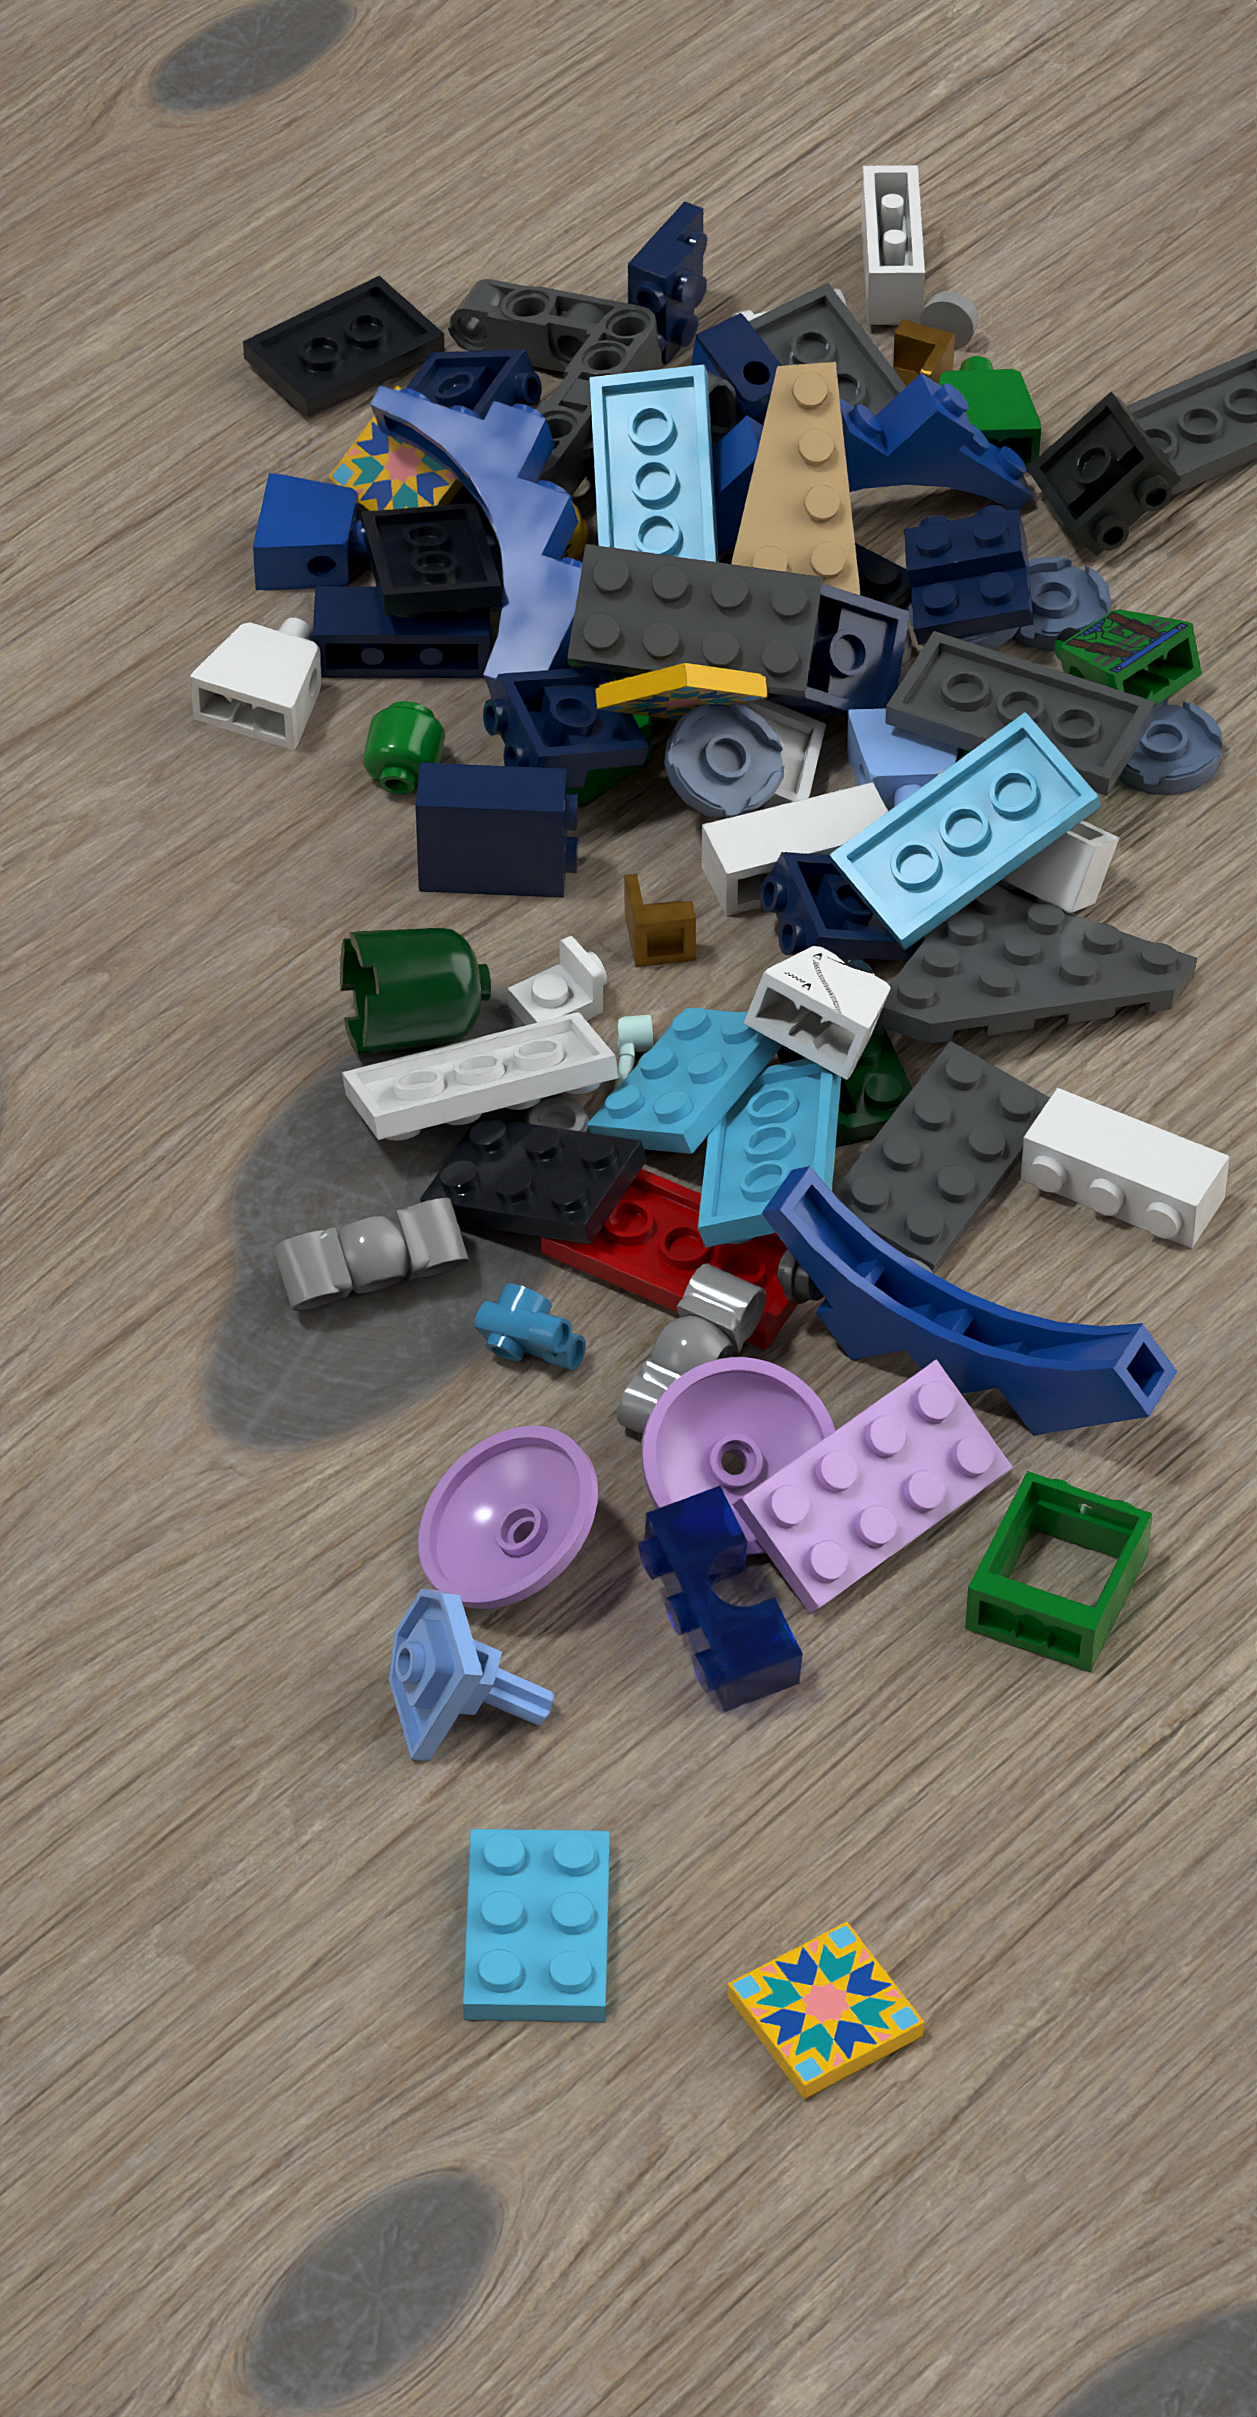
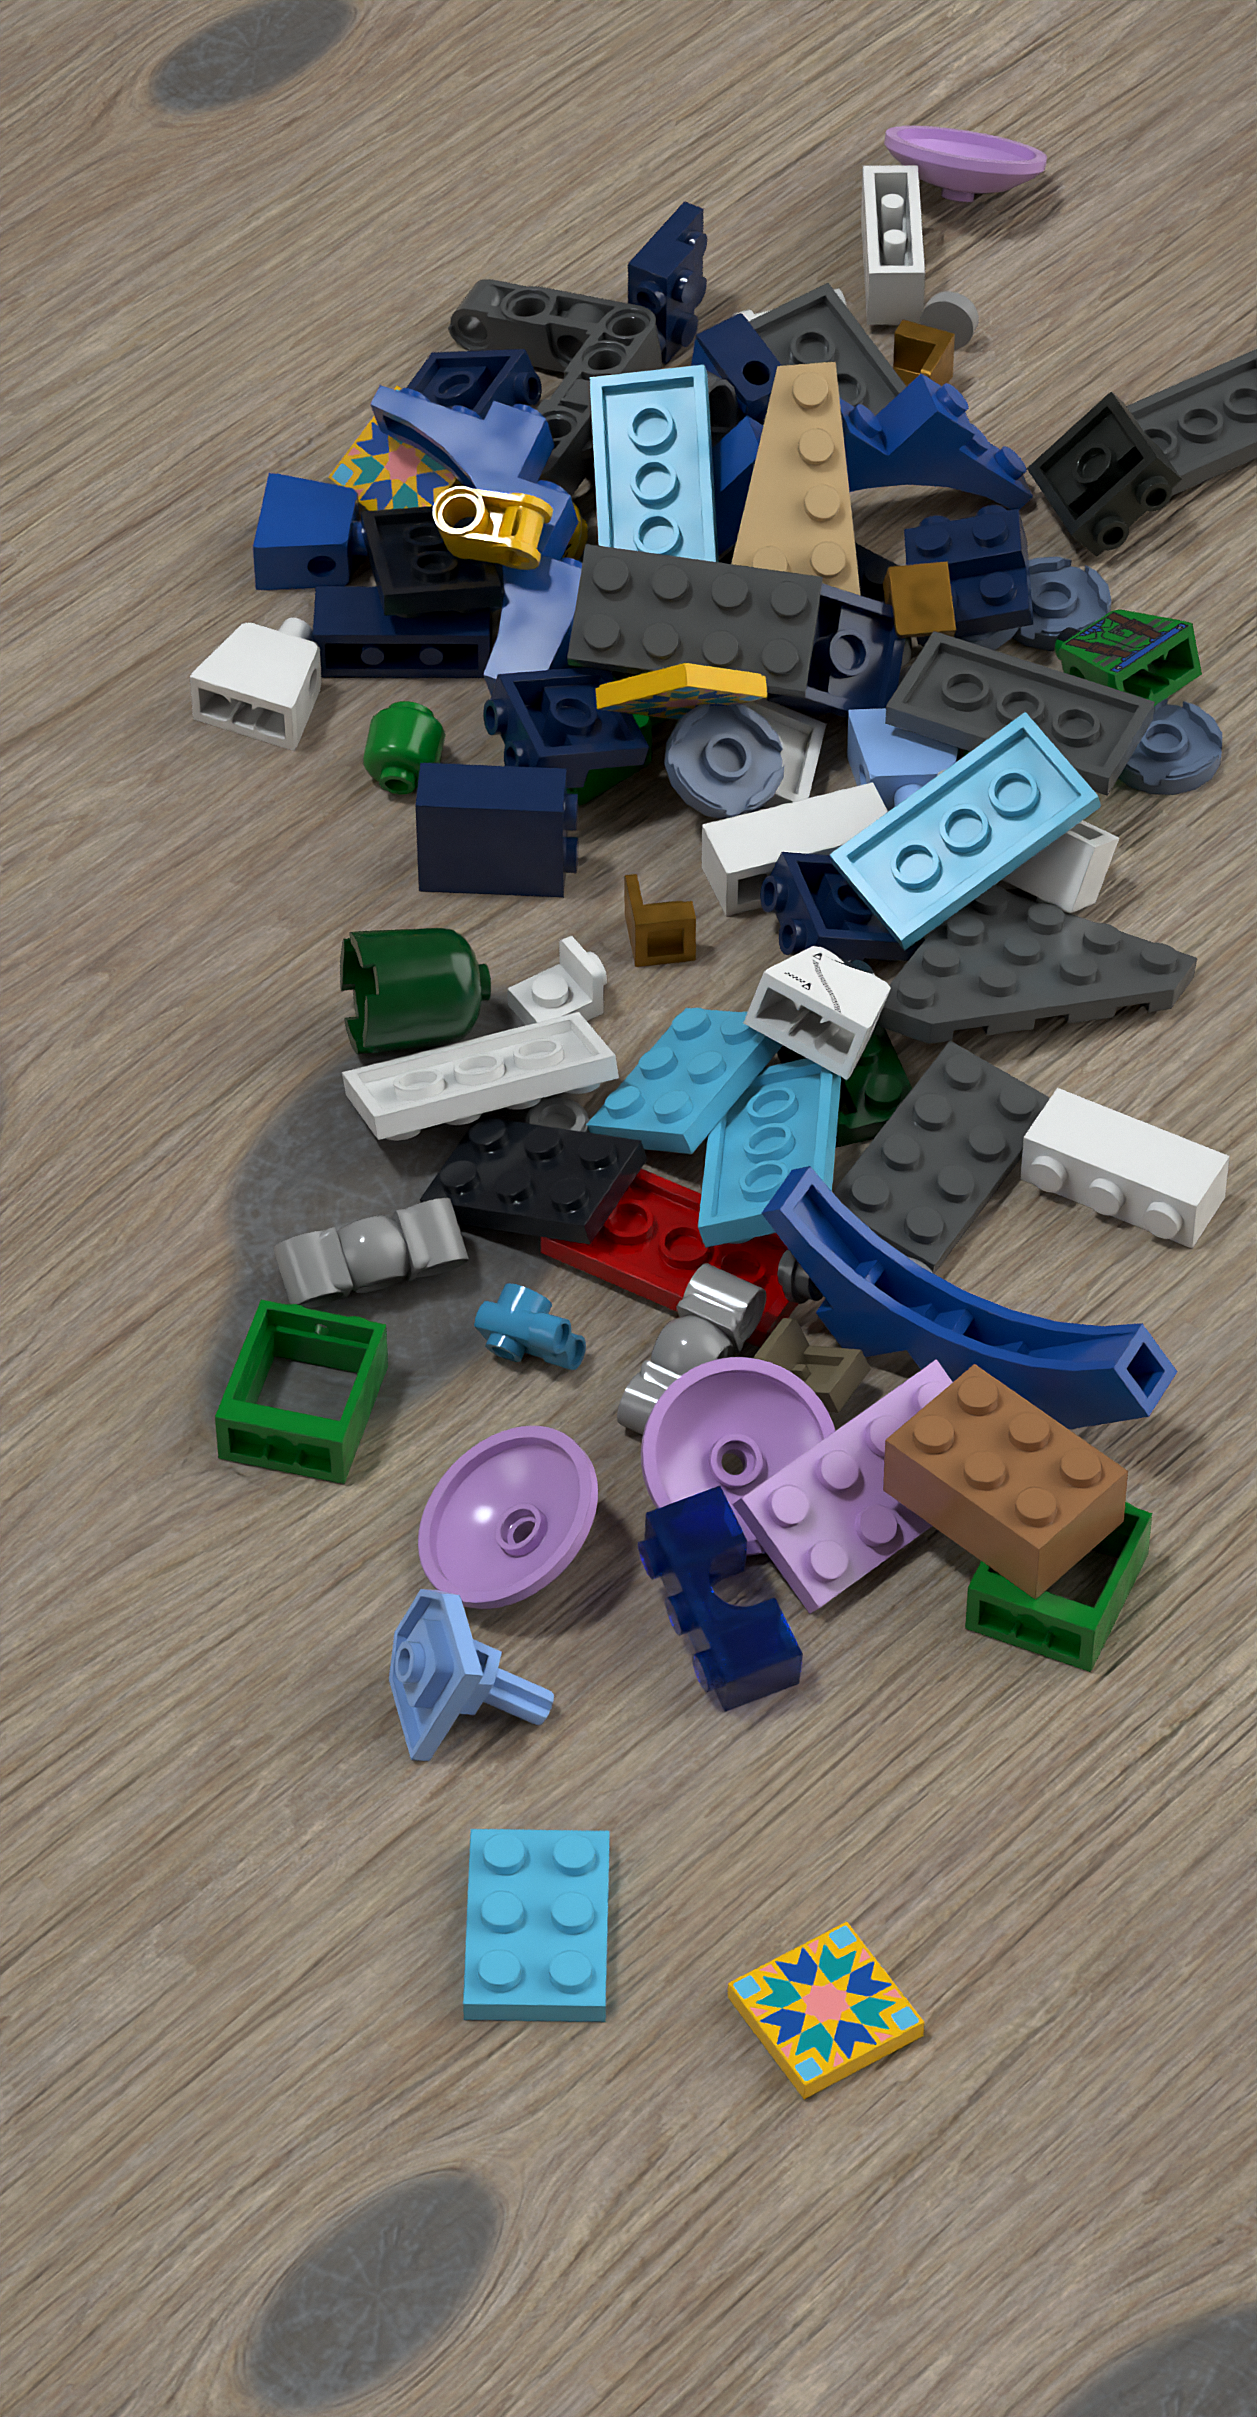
black plate [243,275,445,417] -> none
light aqua hand [613,1015,653,1091] -> none
green torso [939,356,1041,472] -> none
none -> green window [215,1299,388,1484]
none -> yellow piece [433,486,553,570]
none -> dark tan bracket [754,1318,871,1413]
none -> pearl gold panel [883,562,956,638]
none -> medium nougat brick [883,1364,1128,1600]
none -> lavender dish [884,126,1047,202]

